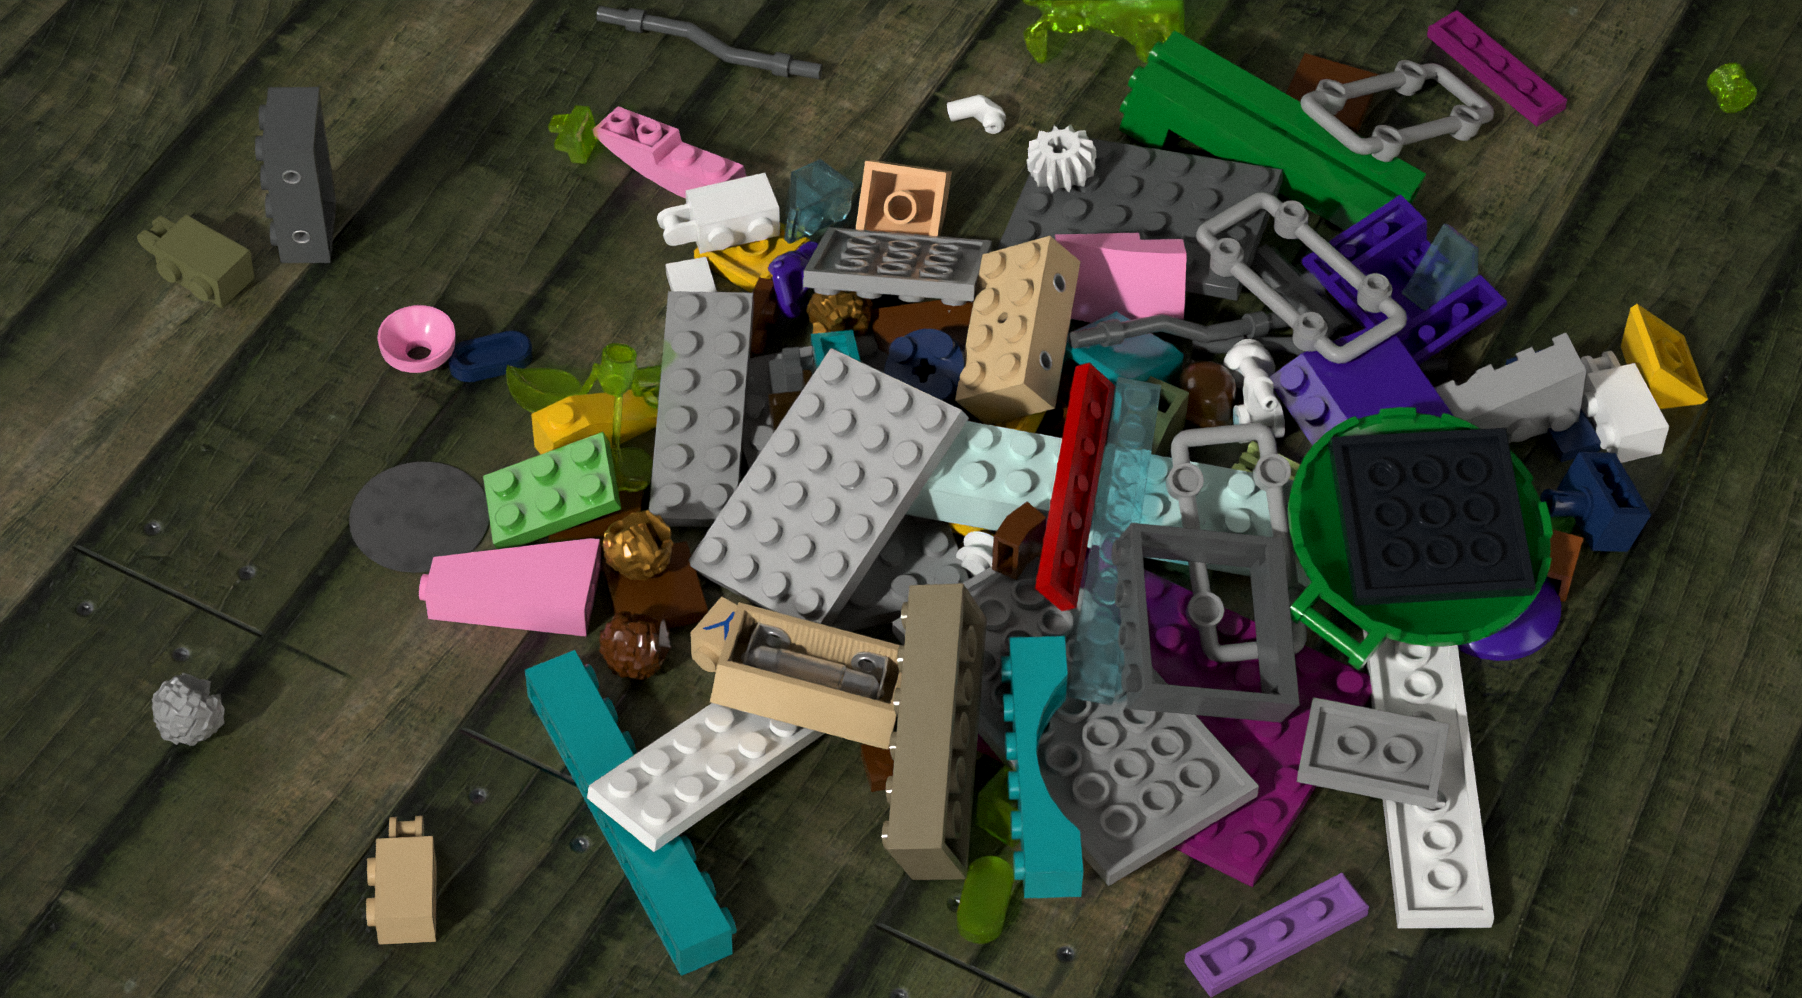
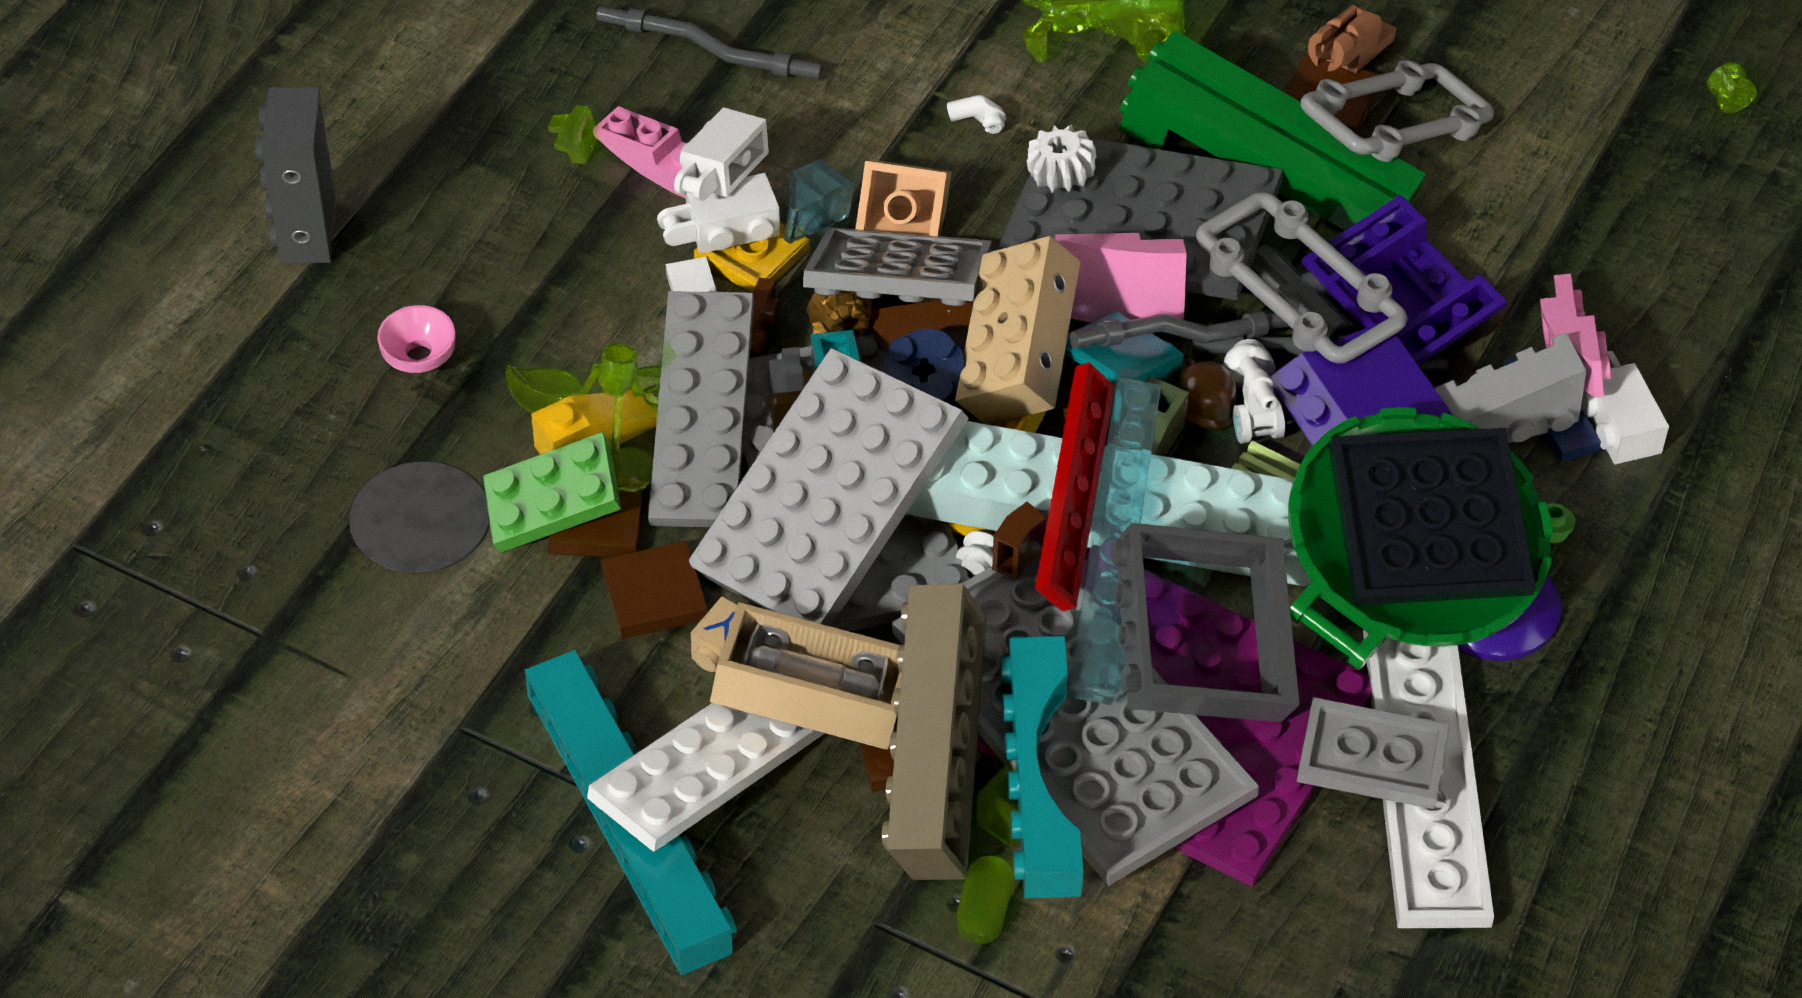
olive brick [137,215,255,309] -> none
light grey piece [152,673,225,746] -> none
tan brick [366,815,437,944] -> none
bright pink slope [419,538,601,637] -> none
dark blue tile [448,331,533,382] -> none
reddish brown piece [599,611,672,679] -> none
pearl gold piece [602,510,674,581] -> none
dark purple piece [768,241,819,319] -> none
light grey bar [1166,423,1307,663] -> none
medium lavender tile [1184,873,1369,998] -> none
clear light blue slope [1402,224,1479,311] -> none
magenta tile [1427,10,1567,127] -> none
dark blue brick [1540,452,1651,552] -> none
dark orange panel [1547,529,1584,602] -> none
yellow slope [1620,304,1708,409] -> none
none -> white brick [674,107,769,201]
none -> nougat plate [1308,4,1397,74]
none -> bright pink slope [1540,274,1611,398]

